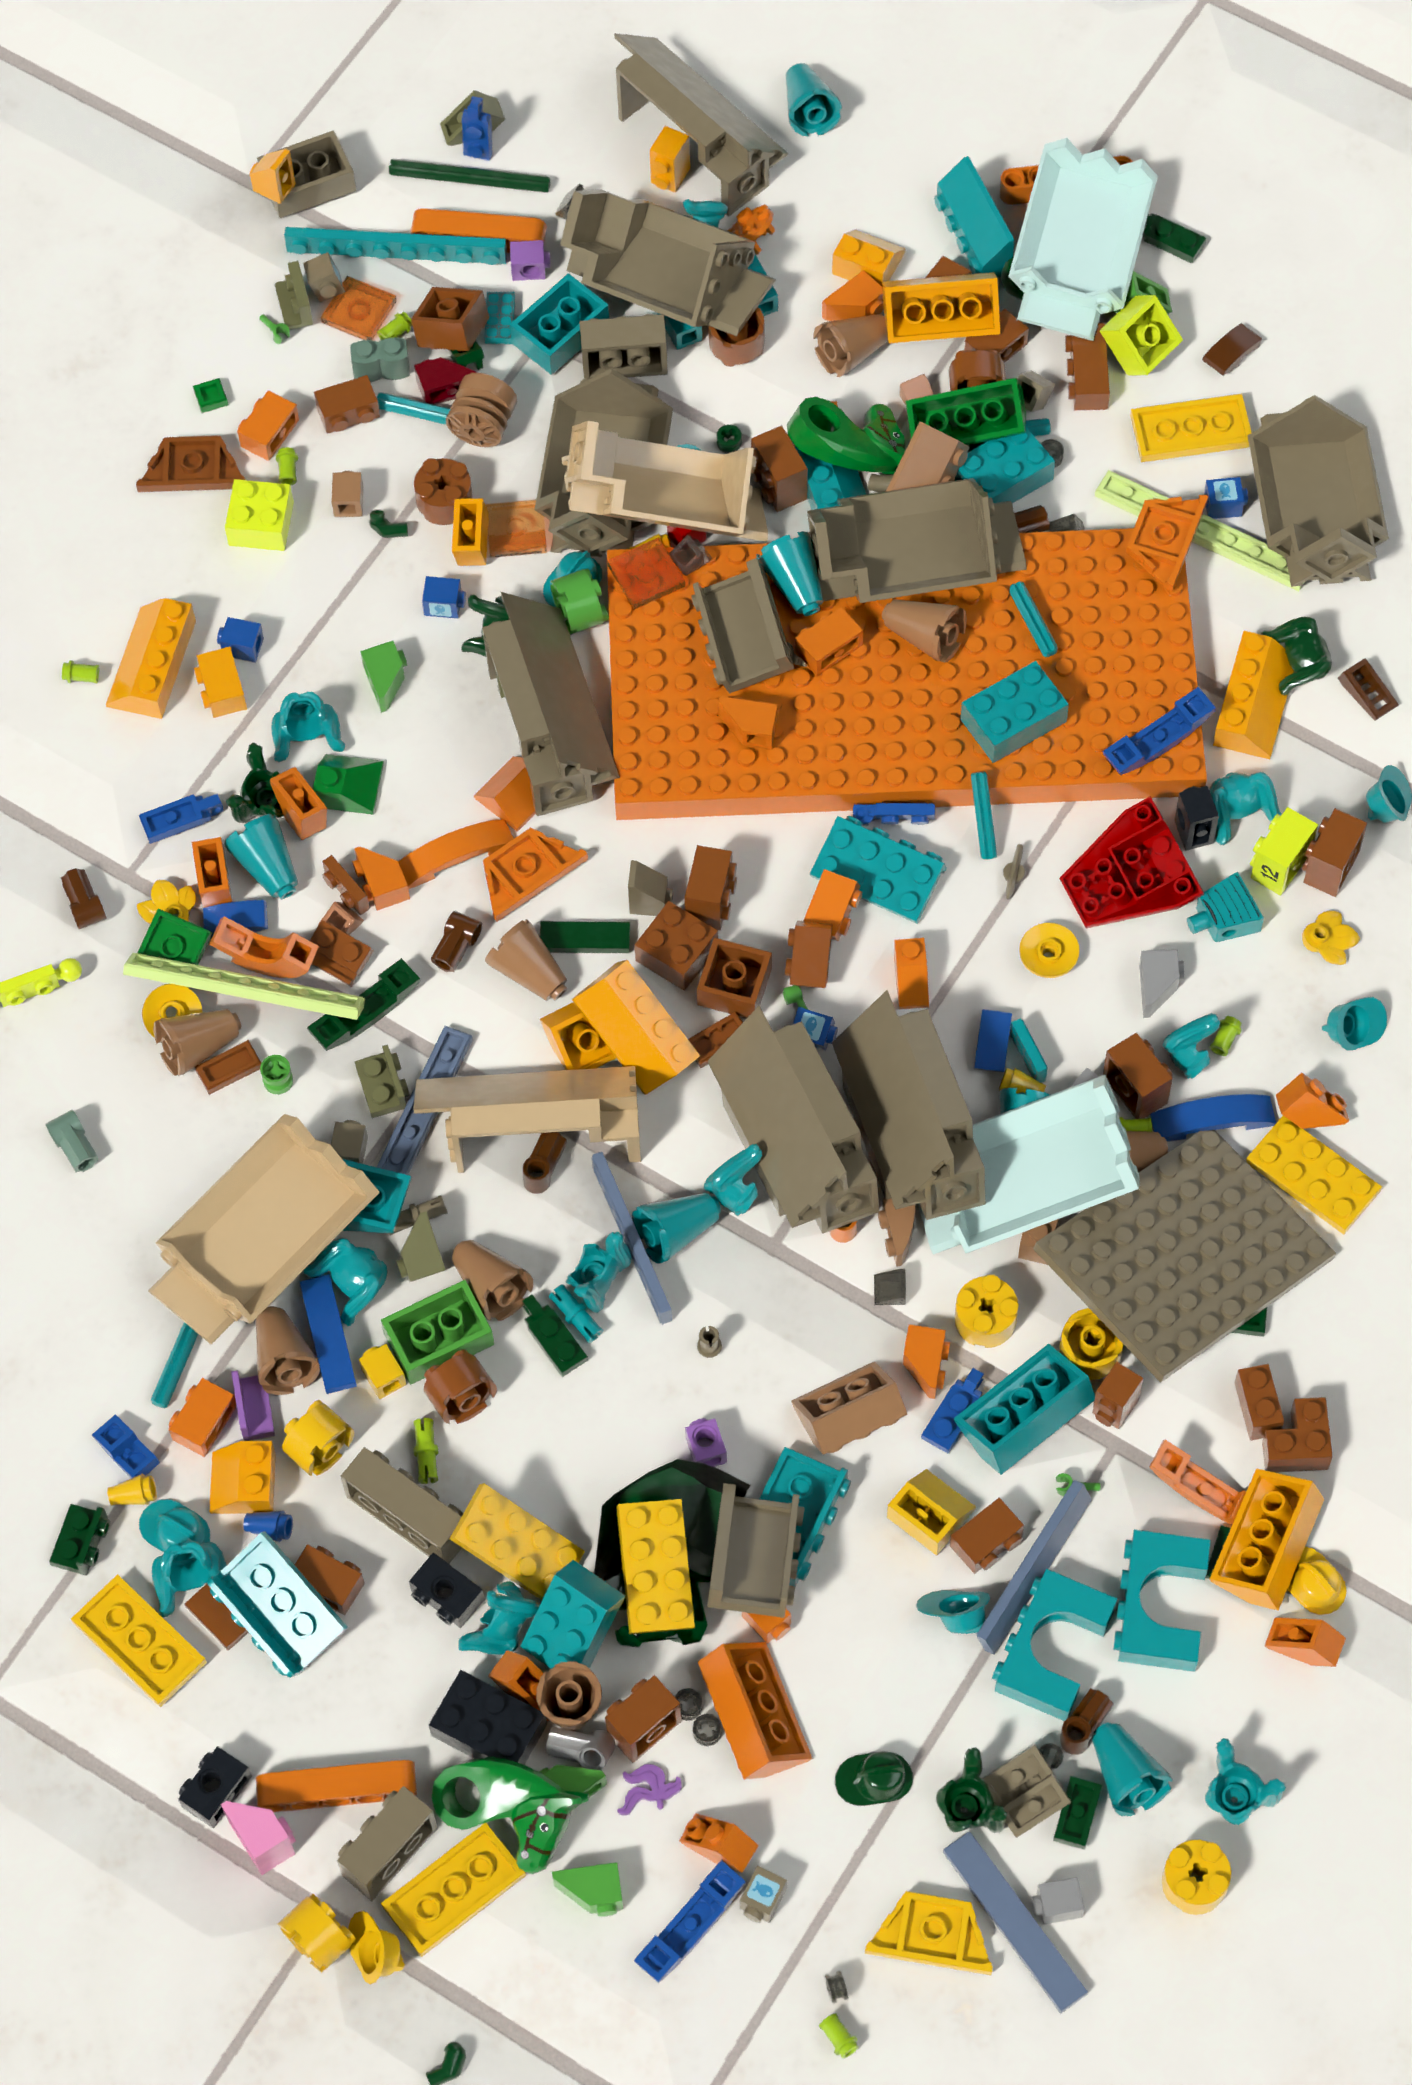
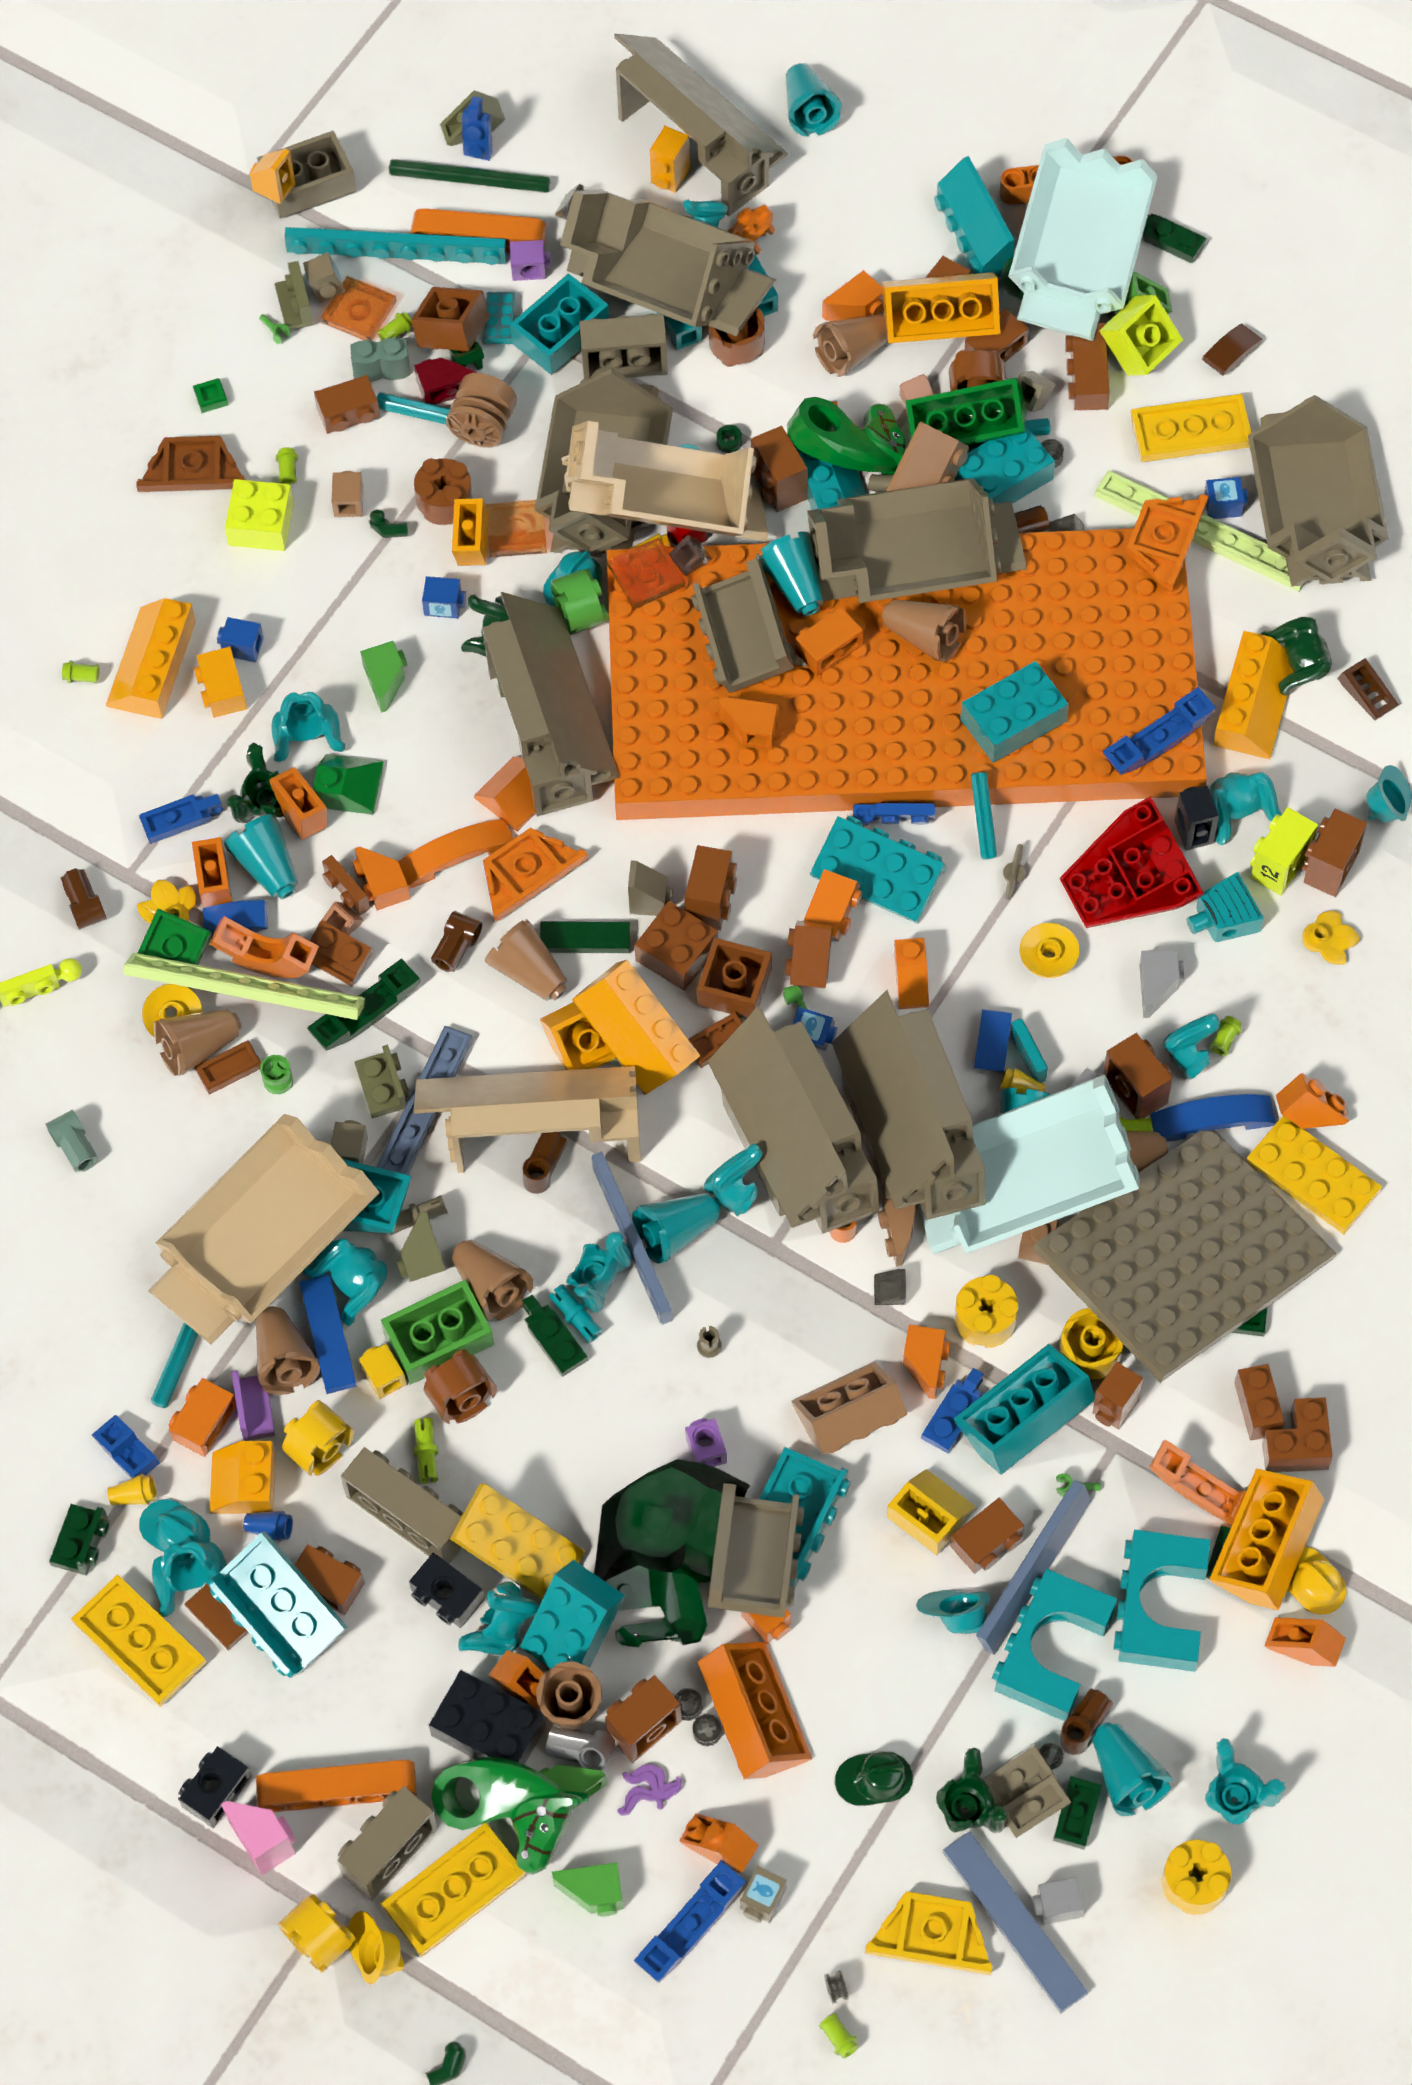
orange brick [237,390,299,461] -> none
yellow plate [616,1499,695,1634] -> none
light orange slope [832,229,906,286] -> none
teal axle [1009,581,1058,658] -> none
teal piece [1321,997,1387,1051] -> none

